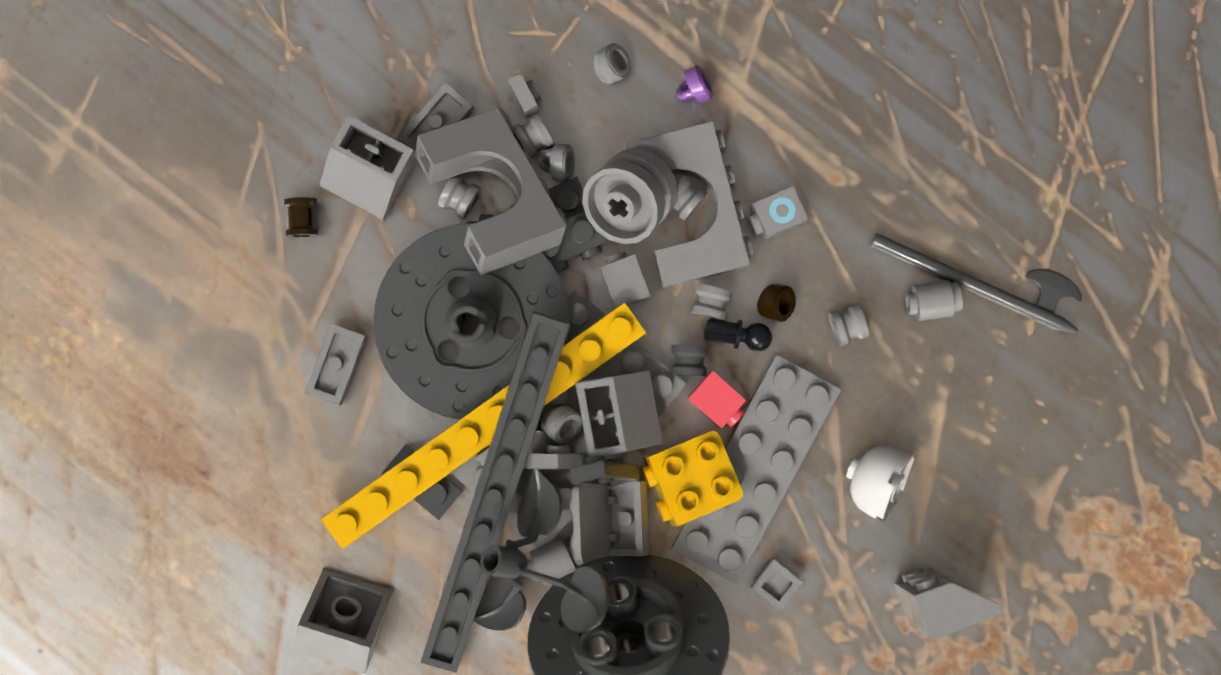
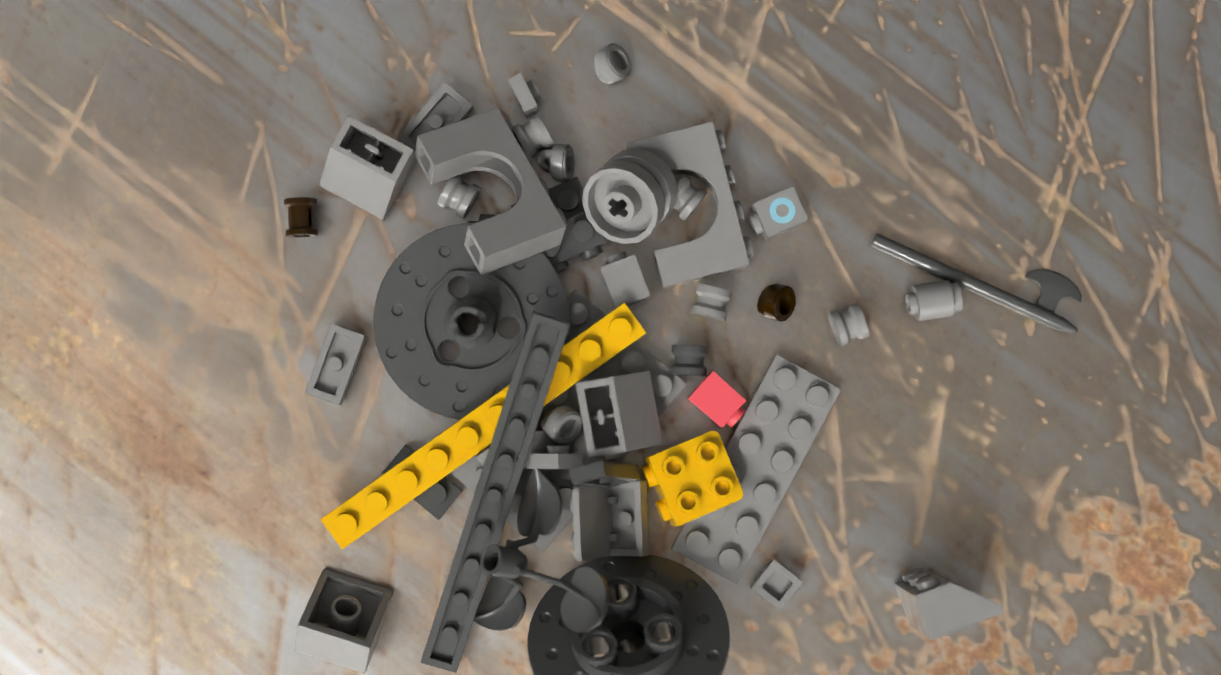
light grey brick [527,537,583,586] -> none
medium lavender tile [676,65,713,104] -> none
black axle [704,319,772,352] -> none
white cylinder [846,445,914,522] -> none

